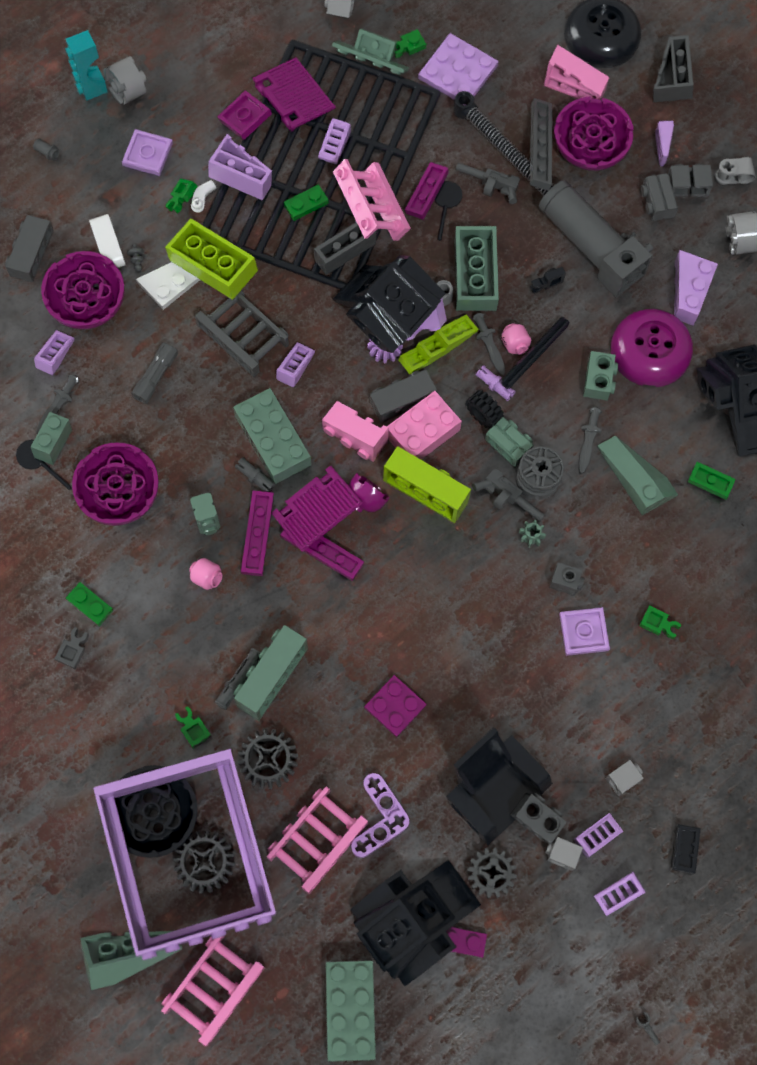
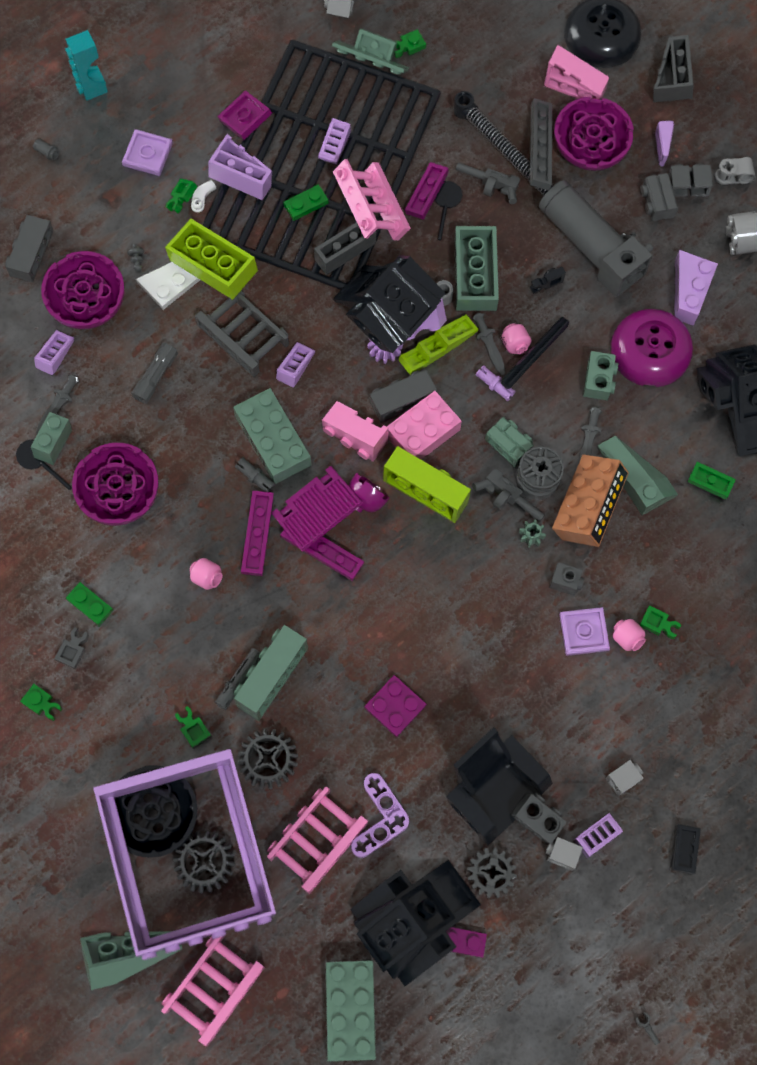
white beam [89,214,126,268] -> none
light grey brick [103,56,147,105] -> none
sand green brick [190,493,221,535] -> none
magenta window [253,58,336,131] -> none
lavender plate [418,33,498,106] -> none
black tyre [465,390,504,429] -> none
lavender slope [594,871,646,916] -> none
none -> green plate [20,684,63,721]
none -> nougat brick [552,454,629,547]
none -> bright pink head [613,619,646,651]

